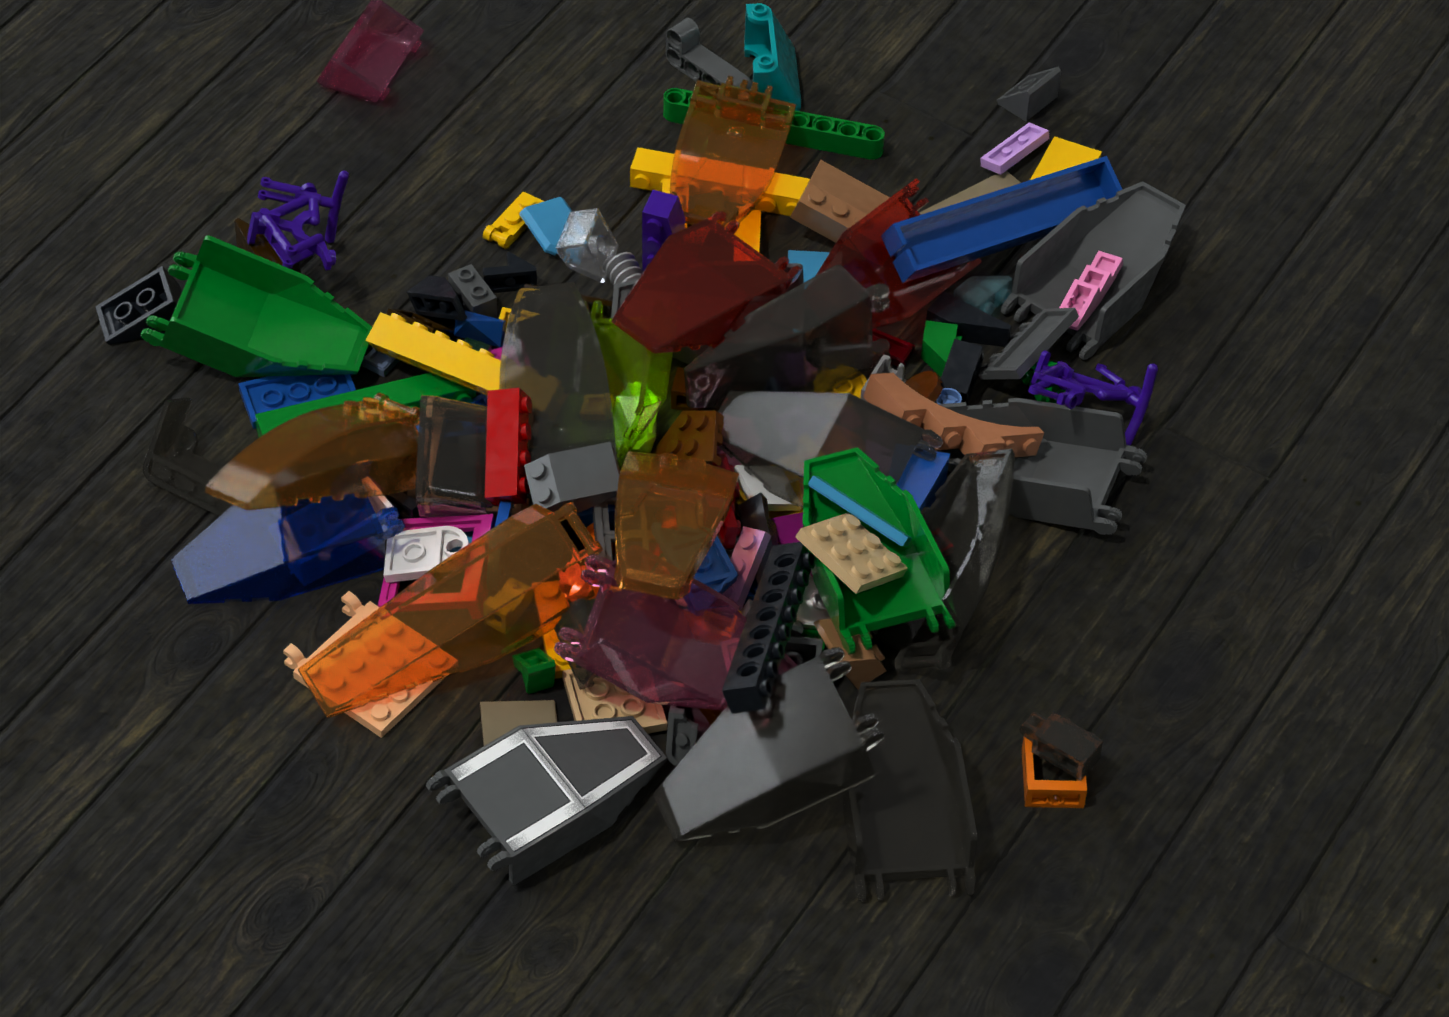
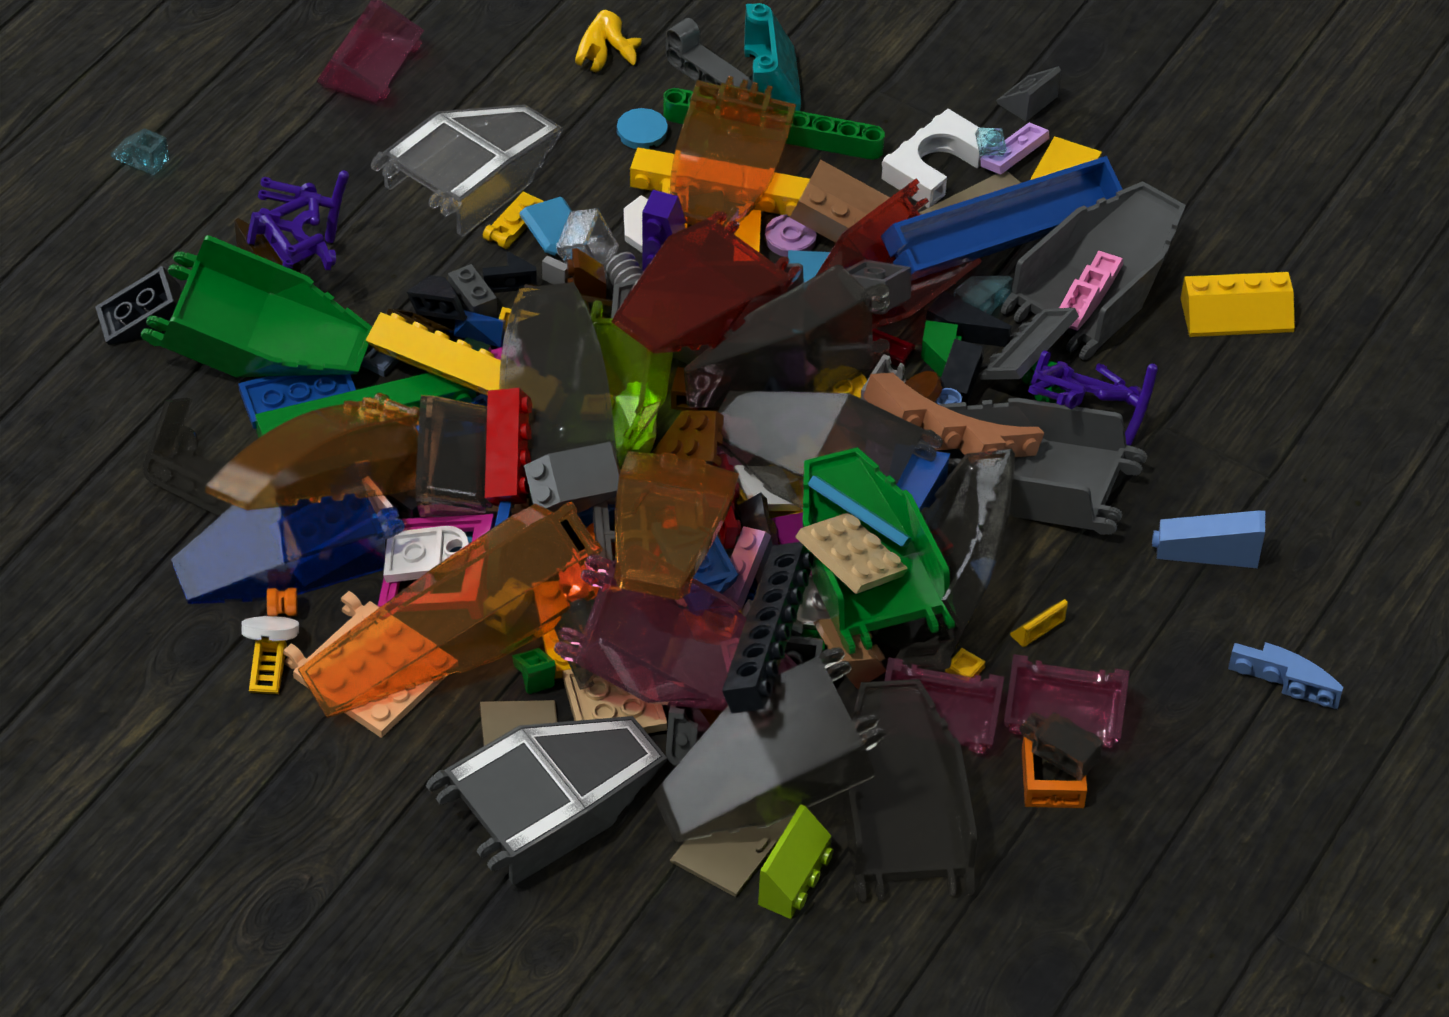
none -> clear light blue slope [111,128,169,175]
none -> white tile [242,616,299,641]
none -> yellow slope [249,637,287,694]
none -> orange wheel [267,588,298,616]
none -> clear windscreen [371,104,563,237]
none -> light grey tile [542,256,570,290]
none -> reddish brown slope [567,248,606,299]
none -> yellow piece [575,10,642,73]
none -> dark azure tile [617,108,668,149]
none -> white tile [624,195,648,252]
none -> dark tan container [670,774,799,897]
none -> lime slope [758,804,834,919]
none -> lavender tile [765,214,817,257]
none -> dark grey slope [838,259,911,314]
none -> clear pink windscreen [877,658,1004,753]
none -> white arch [882,109,996,208]
none -> yellow tile [945,648,986,685]
none -> clear light blue plate [975,128,1007,155]
none -> clear pink windscreen [1004,654,1130,747]
none -> yellow slope [1010,599,1068,647]
none -> medium blue slope [1152,510,1265,568]
none -> yellow slope [1180,272,1295,337]
none -> medium blue slope [1228,642,1343,709]

